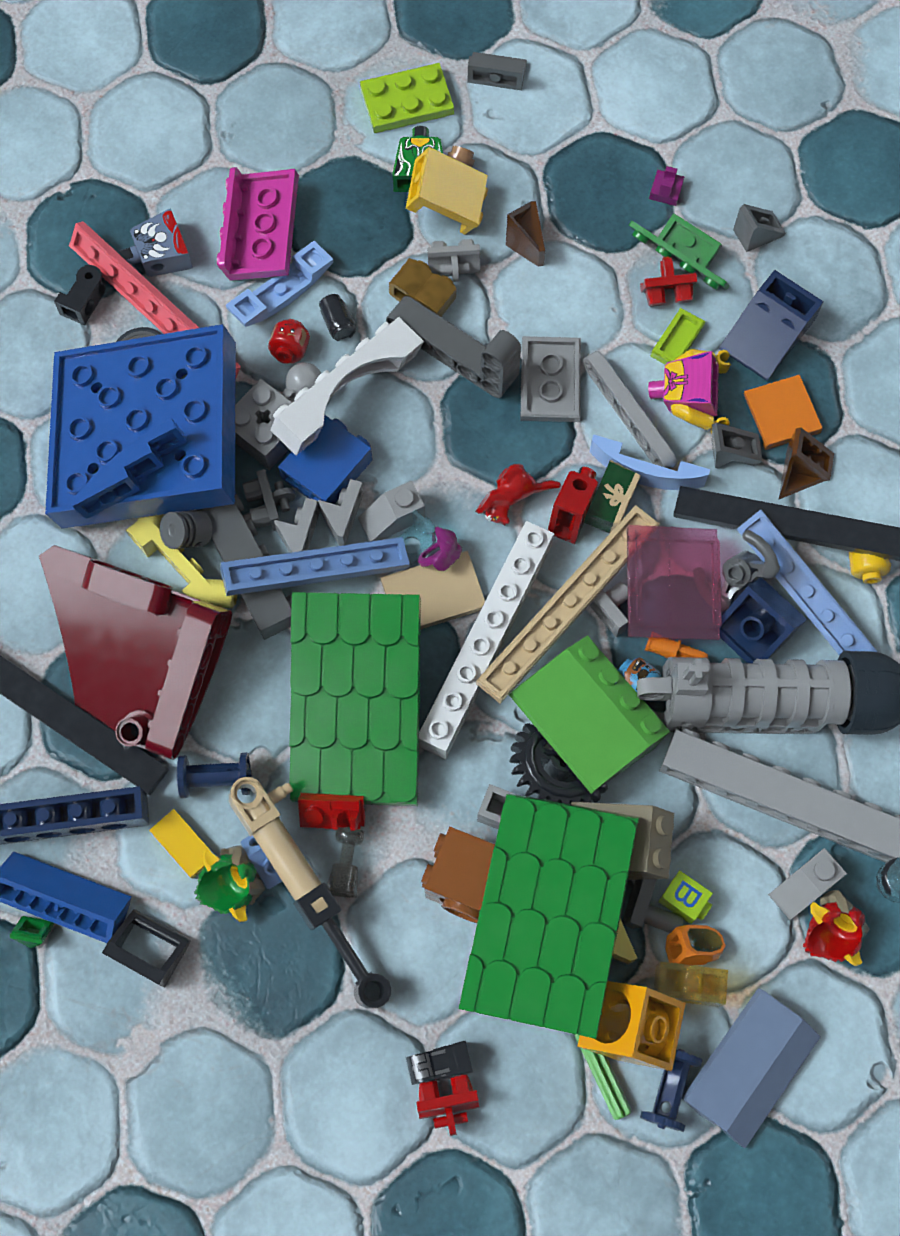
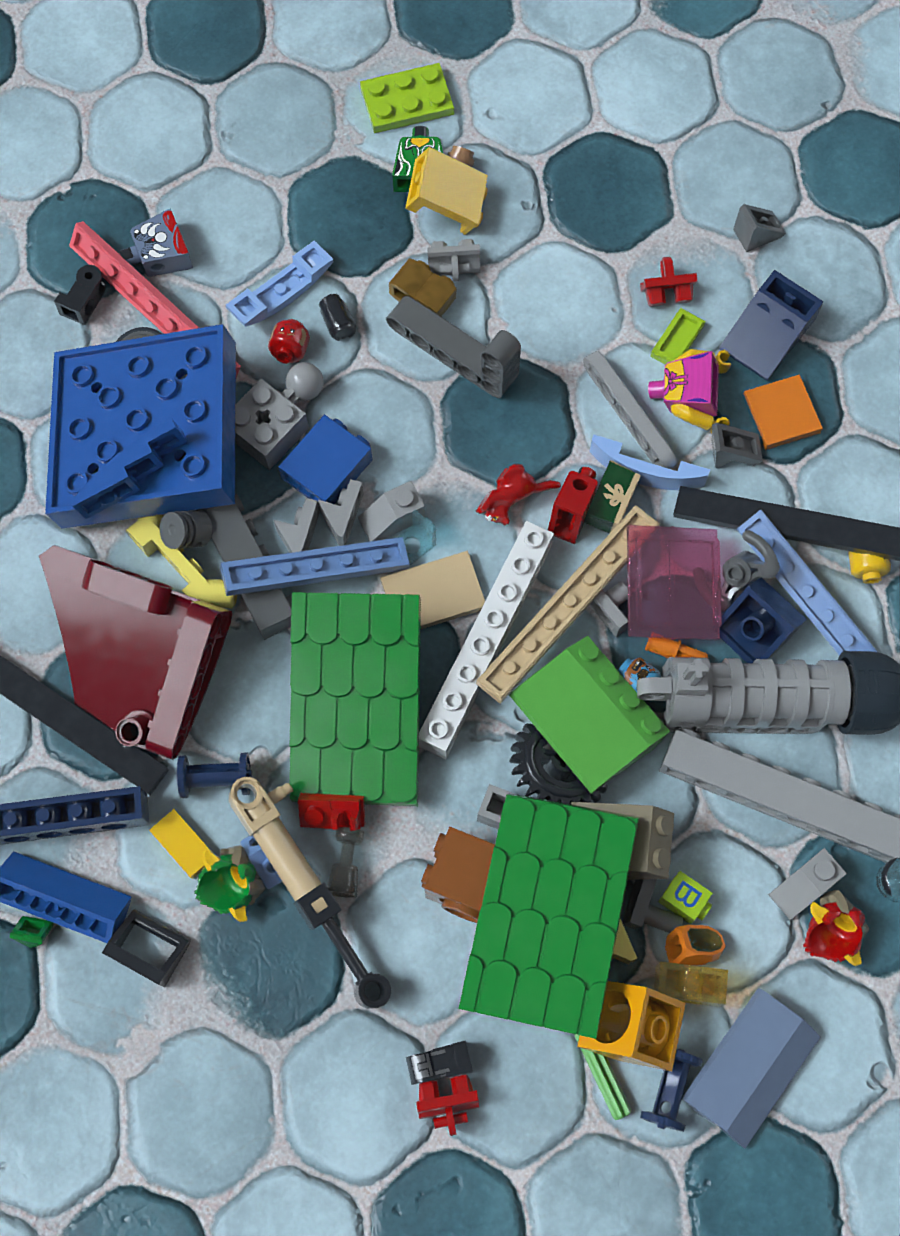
dark pink bracket [217,167,299,281] -> none
dark grey hips [242,469,296,531] -> none
white arch [270,317,424,455] -> none
magenta piece [418,526,462,571] -> none
dark grey panel [467,52,527,91] -> none
reddish brown slope [506,201,545,267] -> none
light grey tile [520,336,581,422] -> none
green bracket [629,213,730,290] -> none
magenta tile [649,166,685,206] -> none
reddish brown slope [778,428,834,500] -> none

